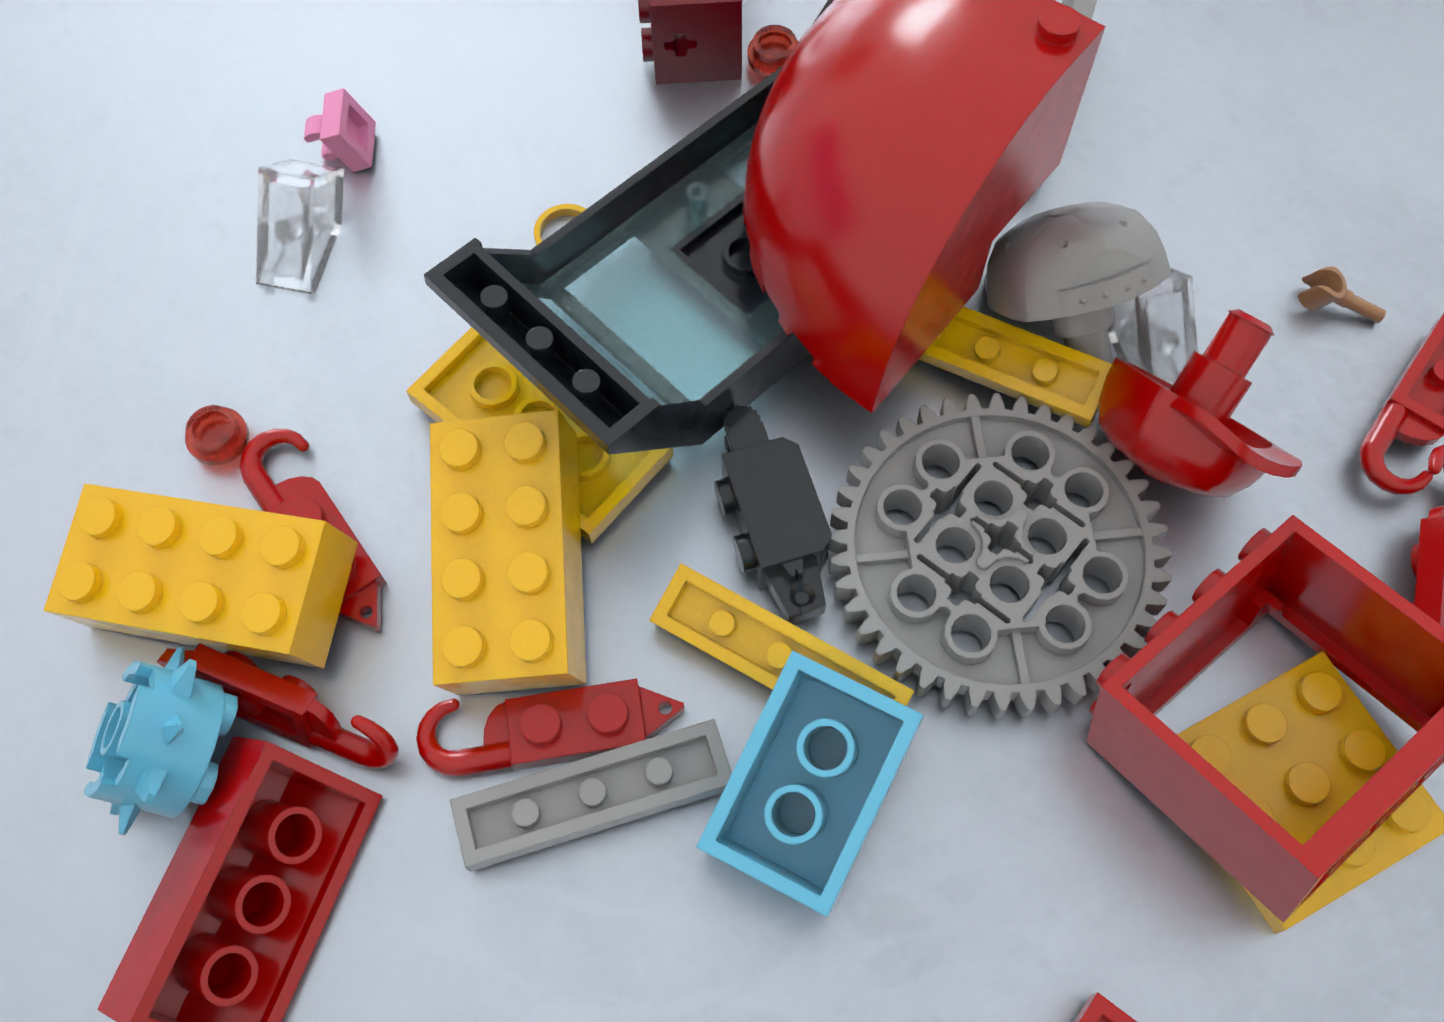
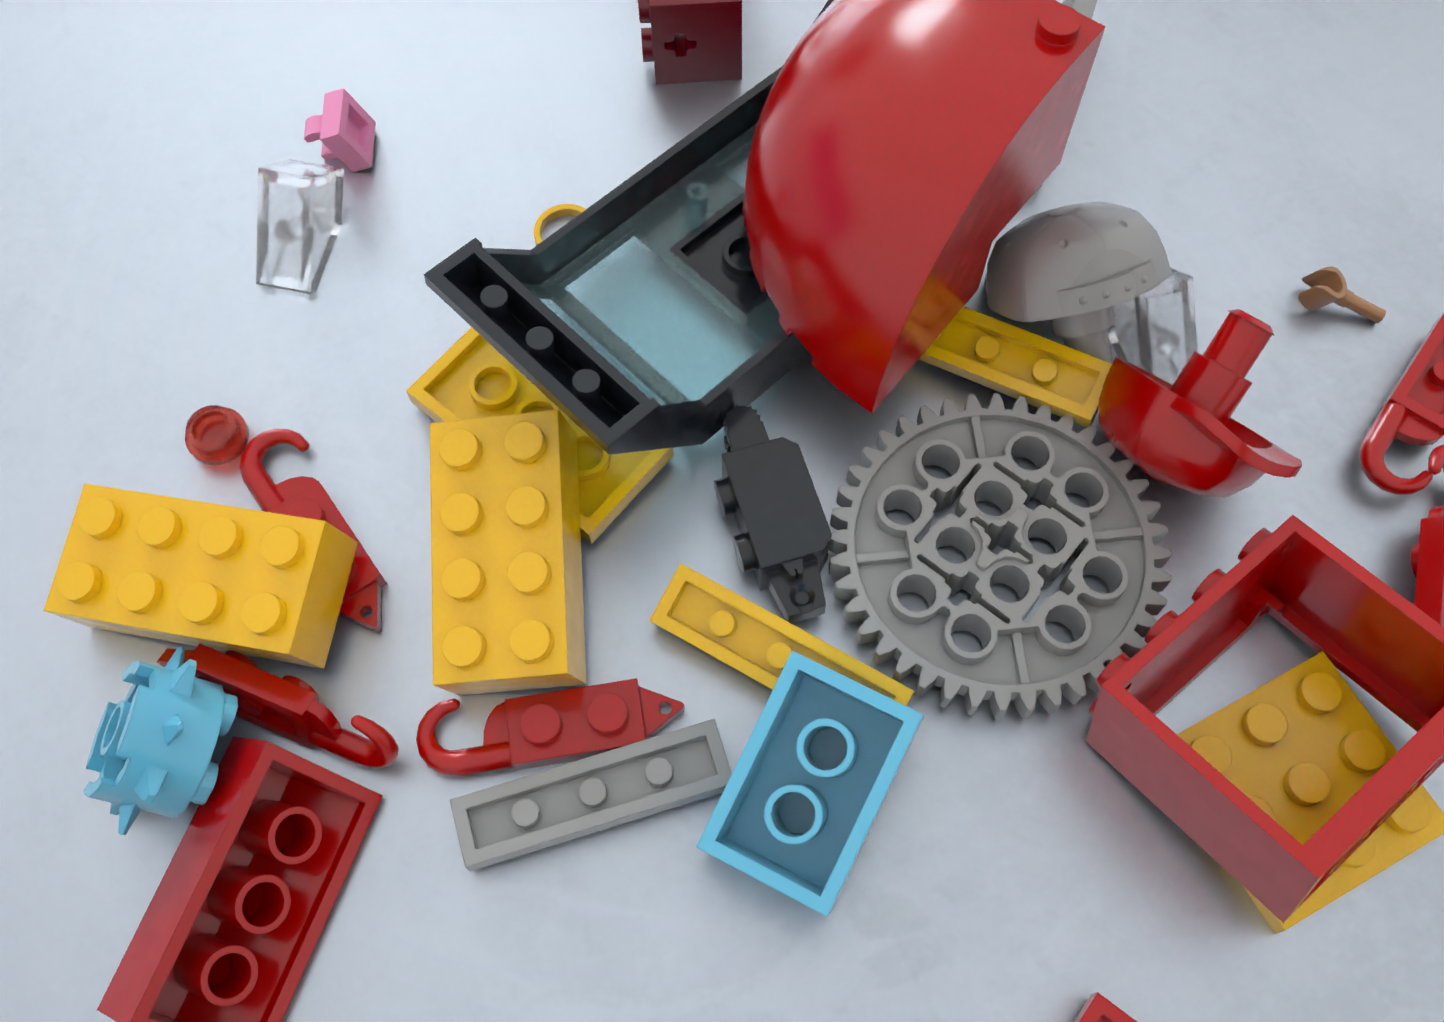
clear red plate [747,25,798,77] -> none

